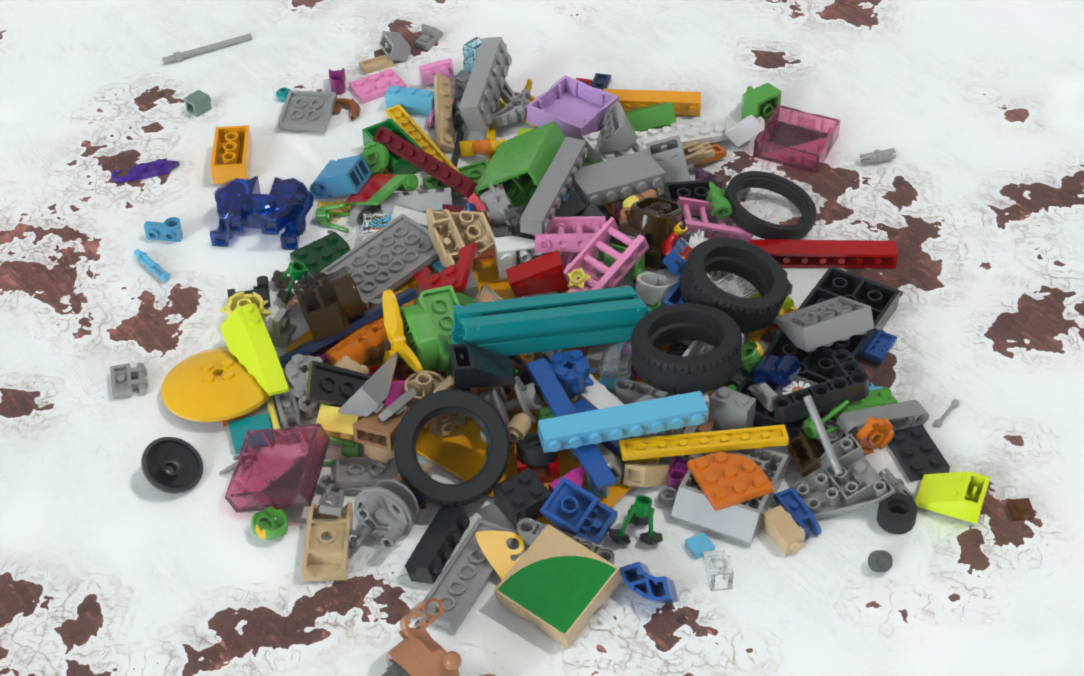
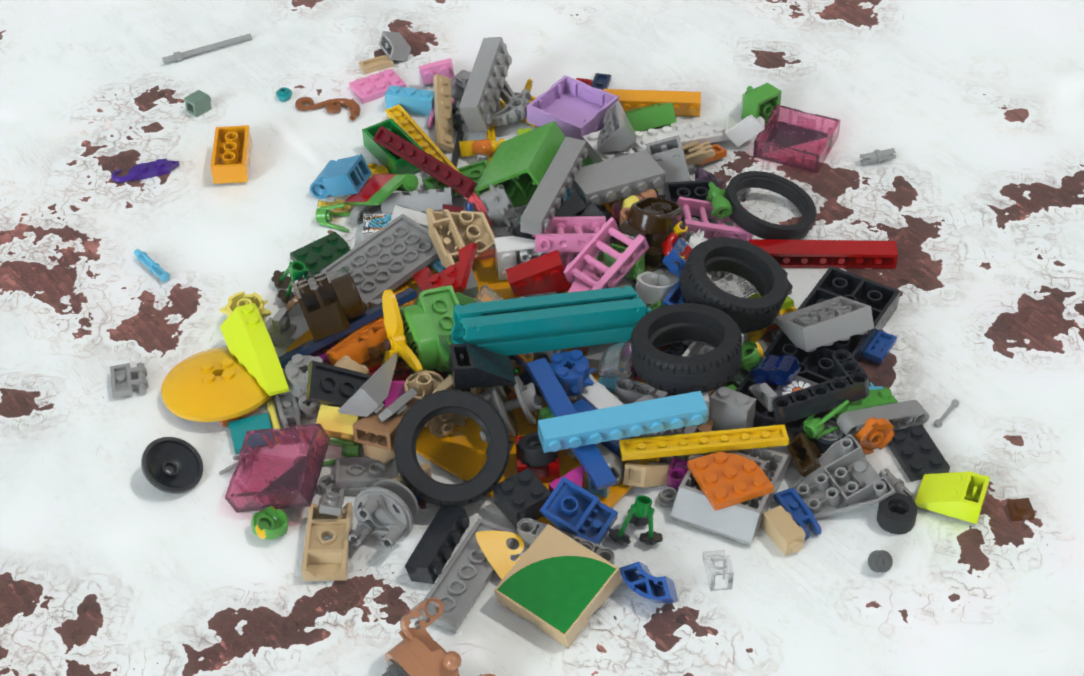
dark azure plate [144,217,183,242] -> none
clear blue animal [210,176,314,250] -> none
black bar [227,276,271,309] -> none
light grey plate [277,90,337,131] -> none
magenta piece [328,68,346,95] -> none
bright green tile [360,142,389,176] -> none
light grey slope [415,24,443,51] -> none
clear light blue brick [462,37,483,74] -> none
tan brick [506,413,532,443] -> none
light yellow plate [567,267,591,289] -> none
medium azure tile [685,532,715,559] -> none
light grey bar [803,395,843,476] -> none

